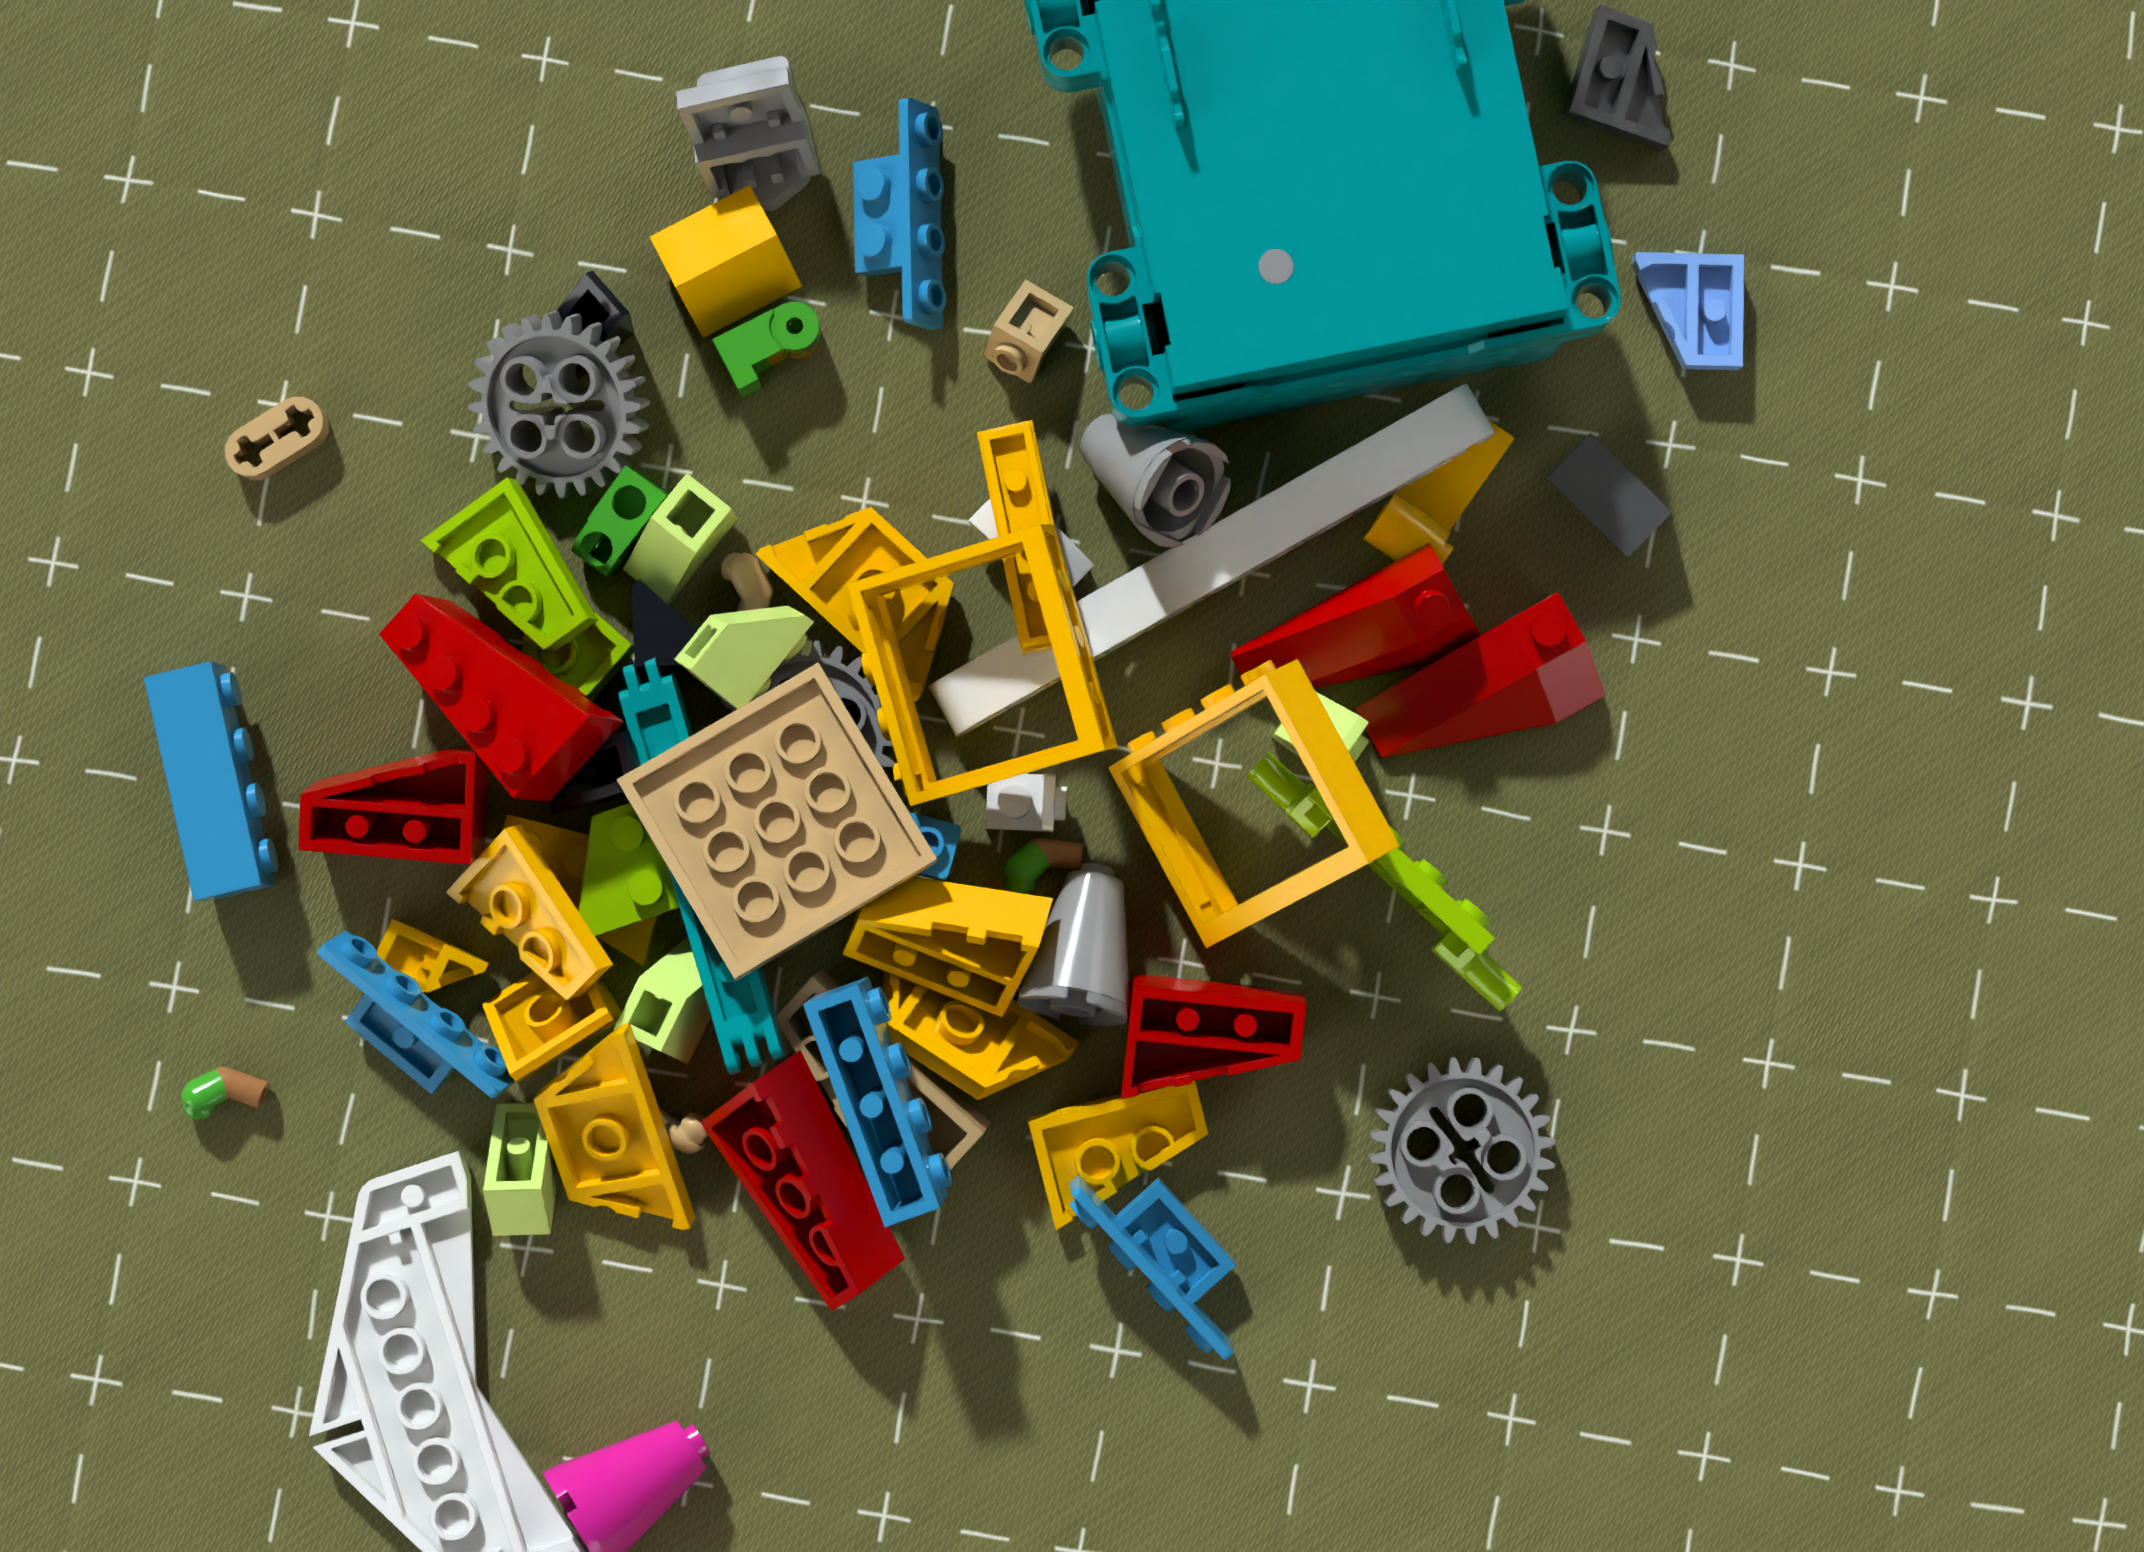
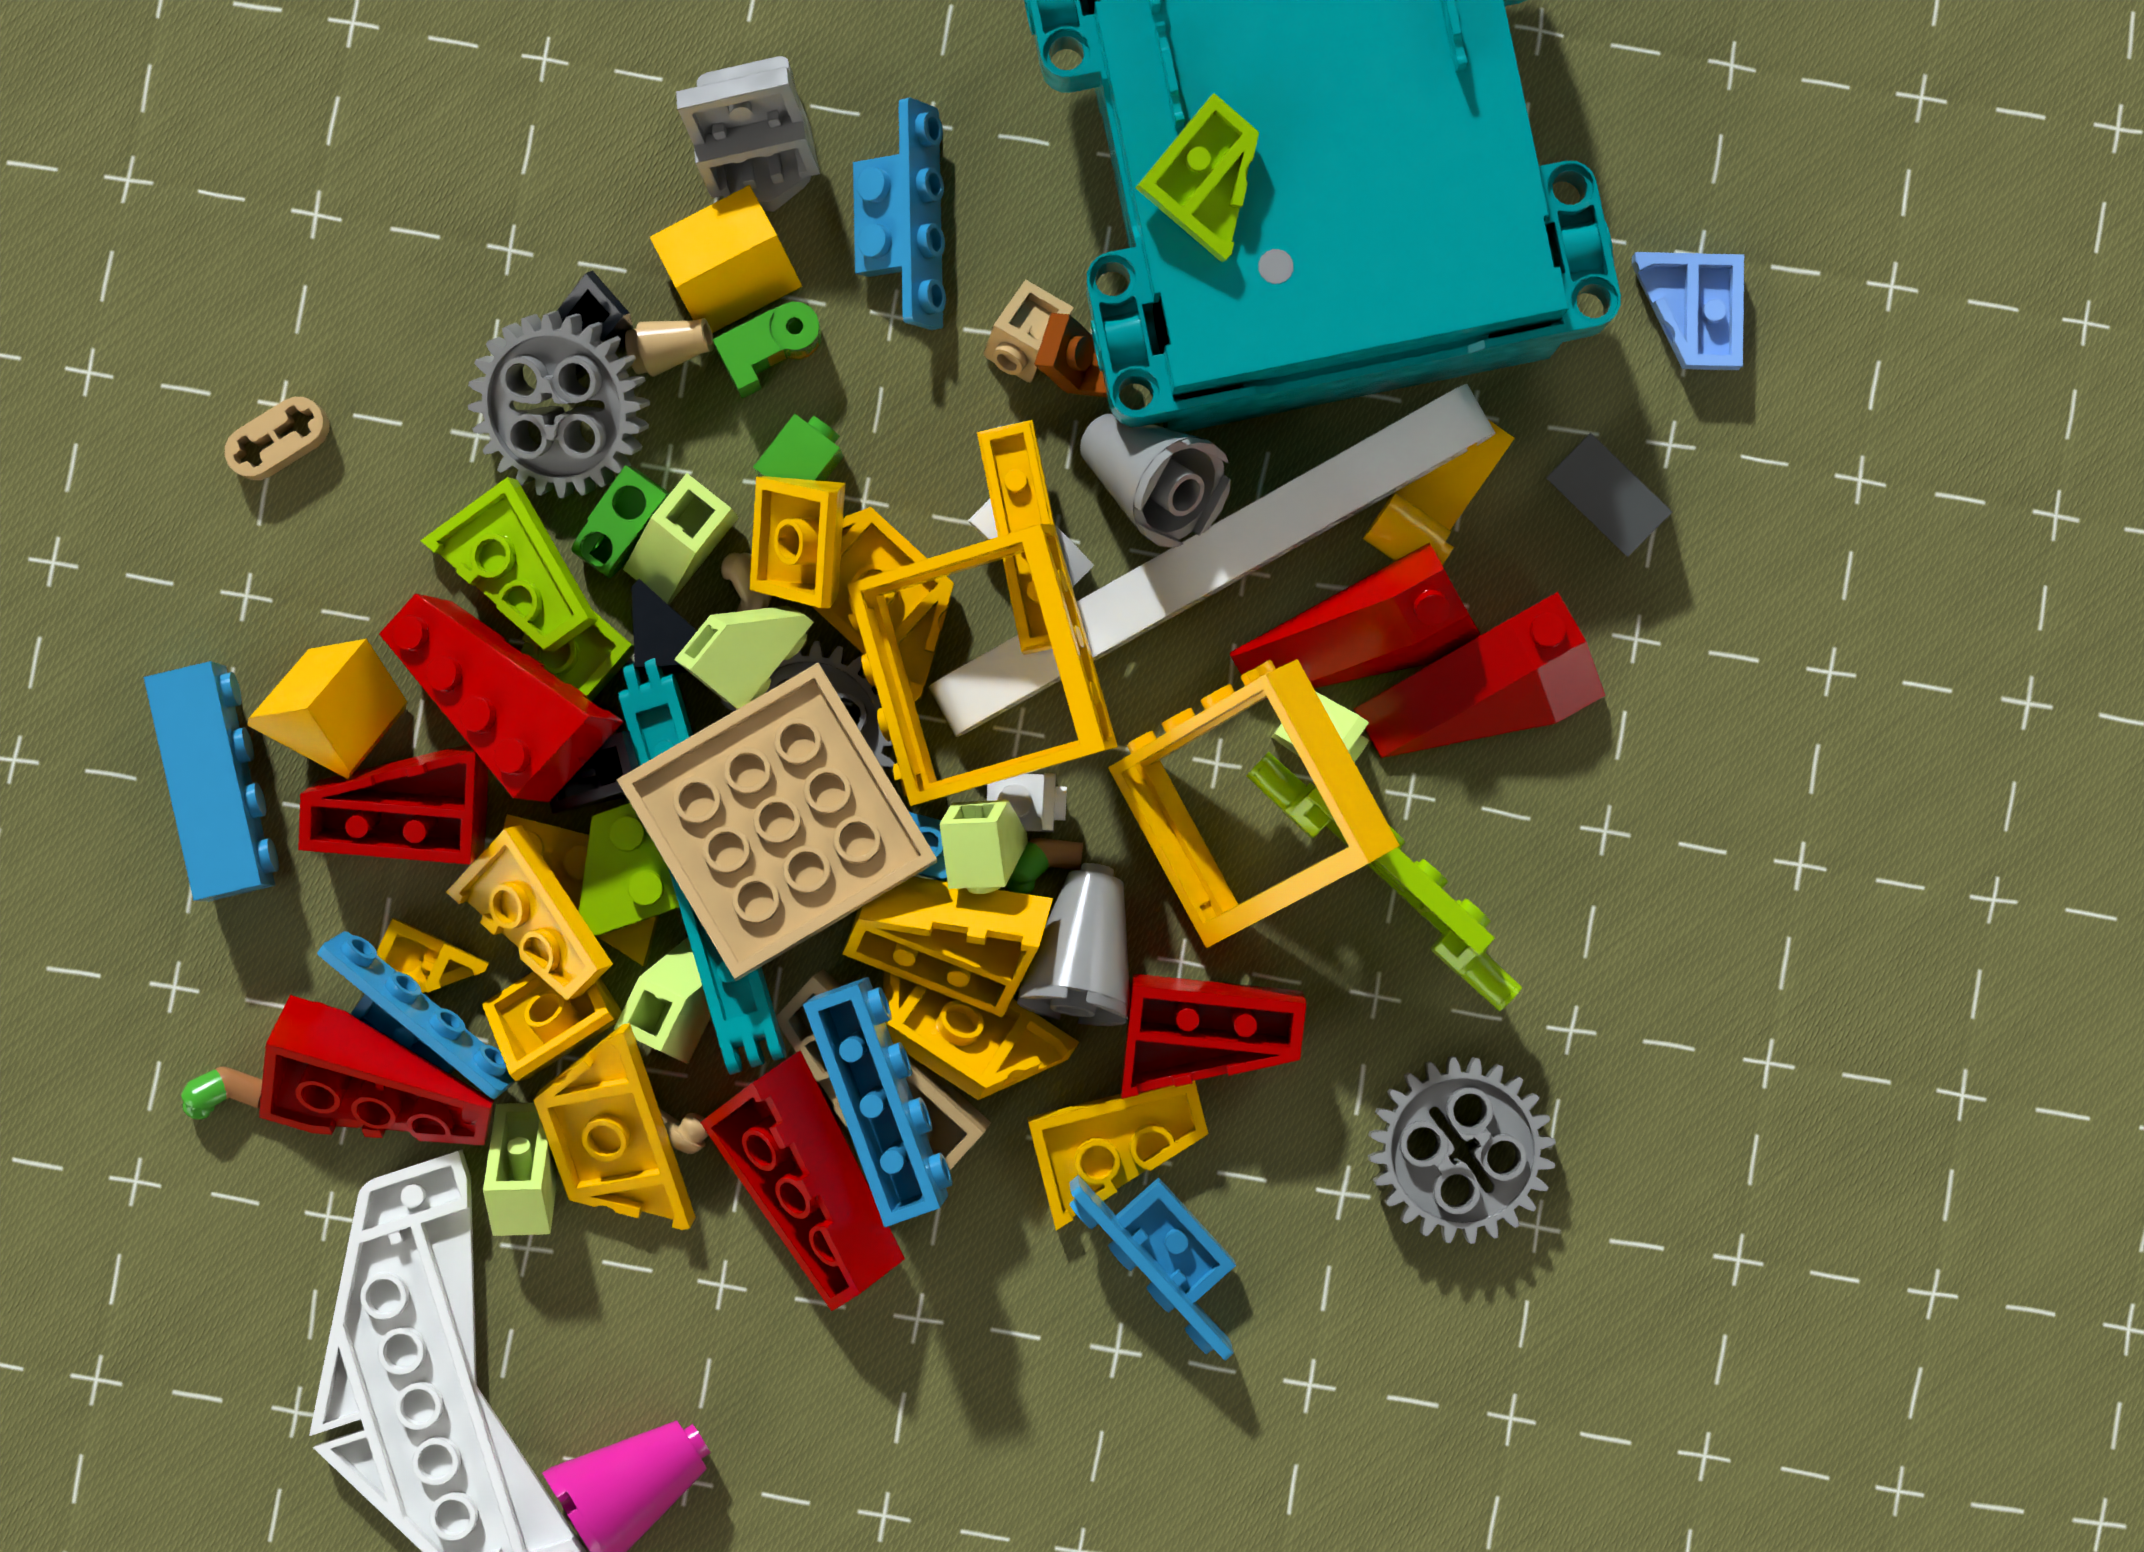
flat silver wing [1563,5,1671,151] -> none
none -> yellow slope [247,638,407,779]
none -> red wedge [259,995,494,1145]
none -> tan cone [625,318,714,377]
none -> yellow slope [749,476,846,608]
none -> bright green brick [753,414,844,481]
none -> yellowish green slope [939,800,1028,894]
none -> dark orange bracket [1034,313,1108,398]
none -> lime wing [1135,93,1259,262]

